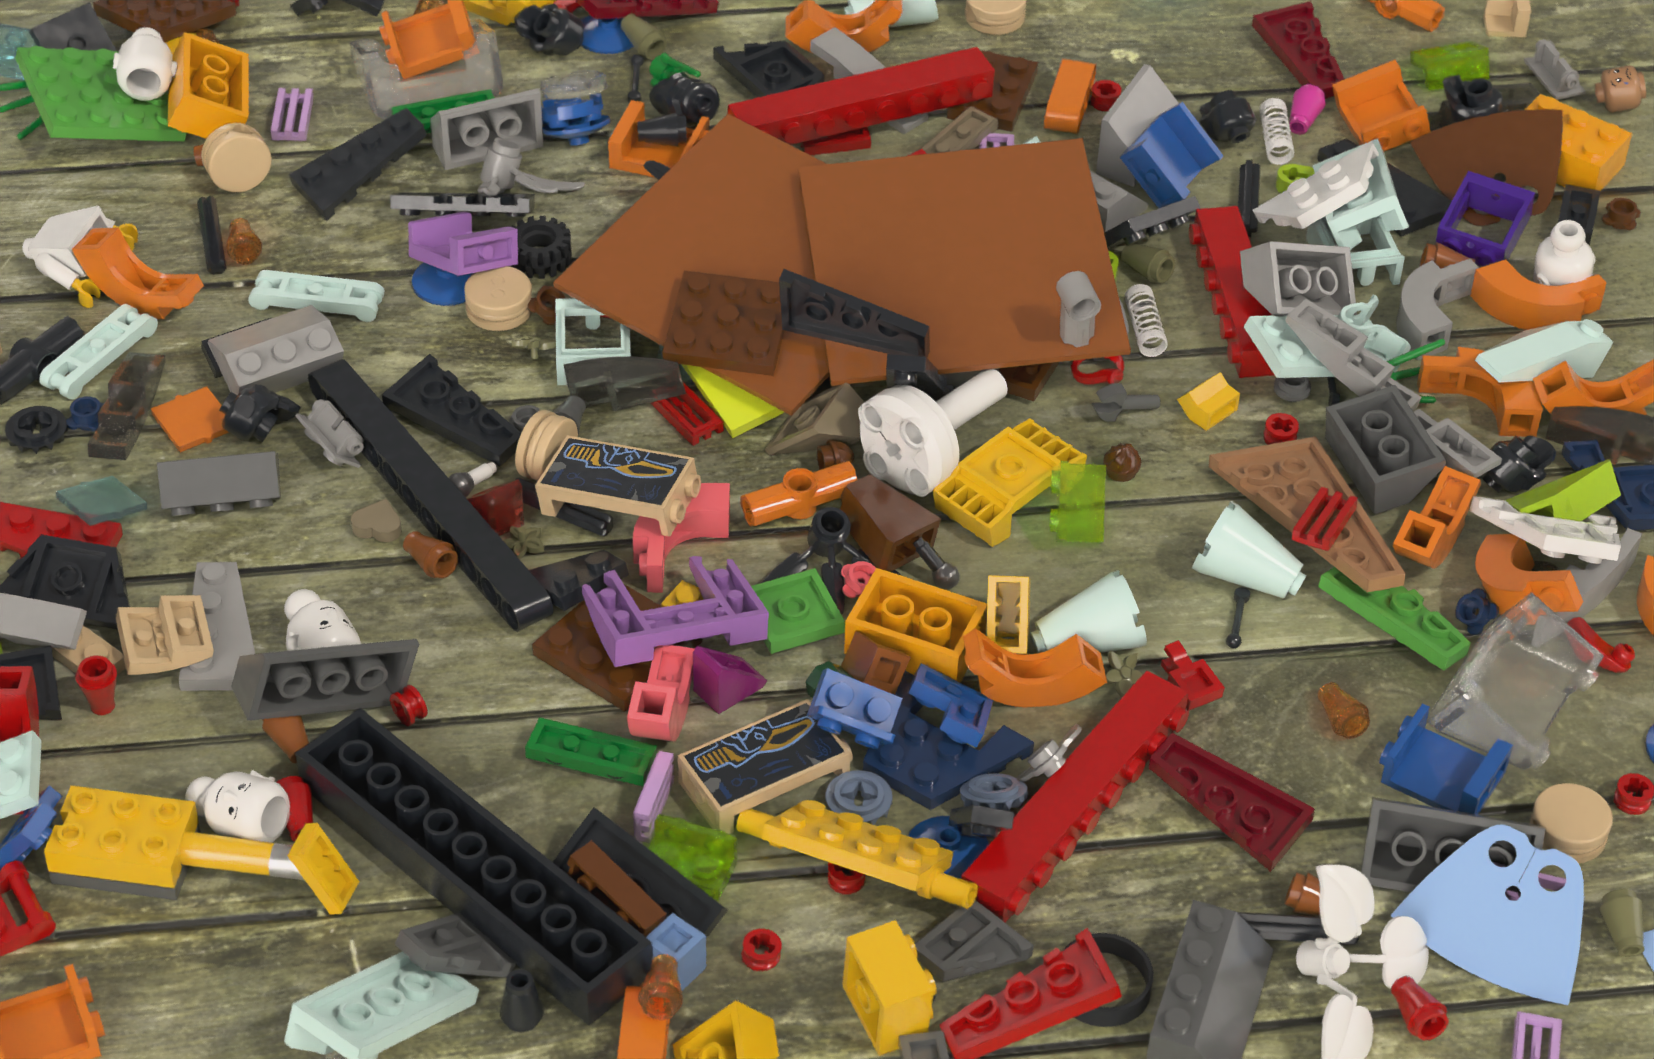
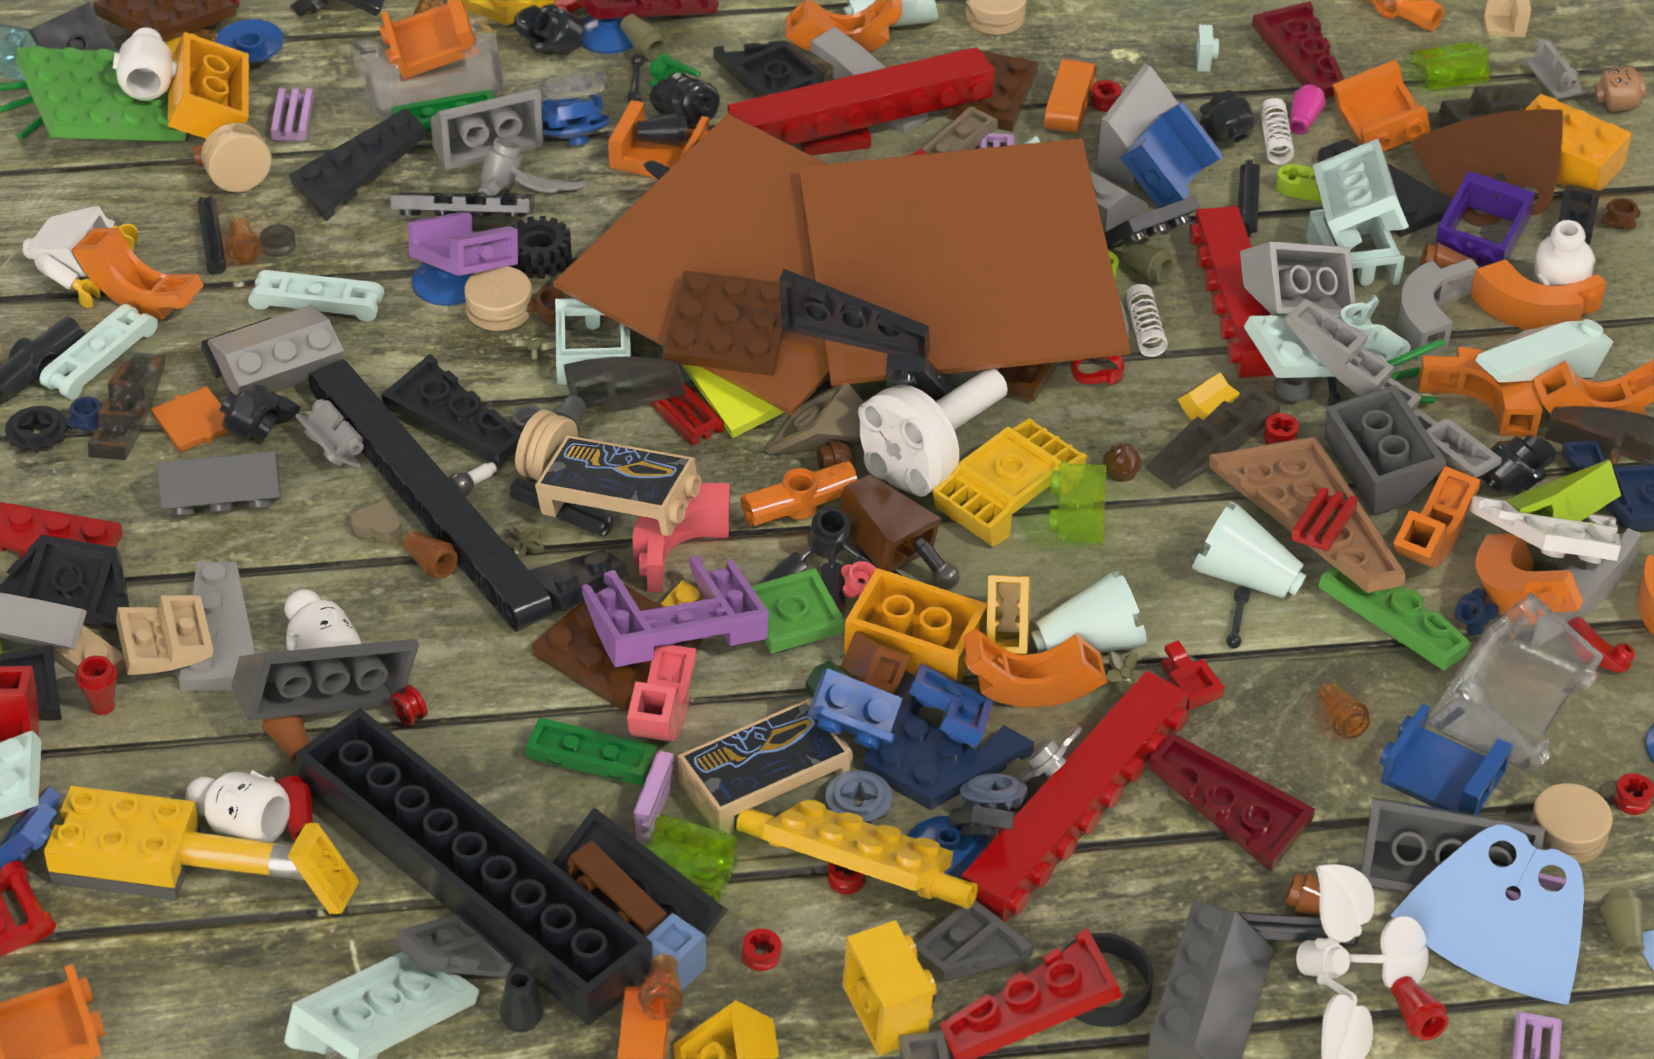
clear light blue piece [56,476,147,525] -> none
clear red slope [466,479,524,536] -> none
magenta slope [693,646,768,714] -> none
light grey piece [1056,271,1101,348] -> none
dark grey bar [1092,383,1161,422] -> none
white wing [1253,141,1379,229] -> none
black head [1443,75,1505,123] -> none
none -> blue dish [216,19,284,63]
none -> clear smoke tile [259,224,296,257]
none -> clear smoke slope [1146,384,1280,490]
none -> light aqua plate [1196,25,1219,72]

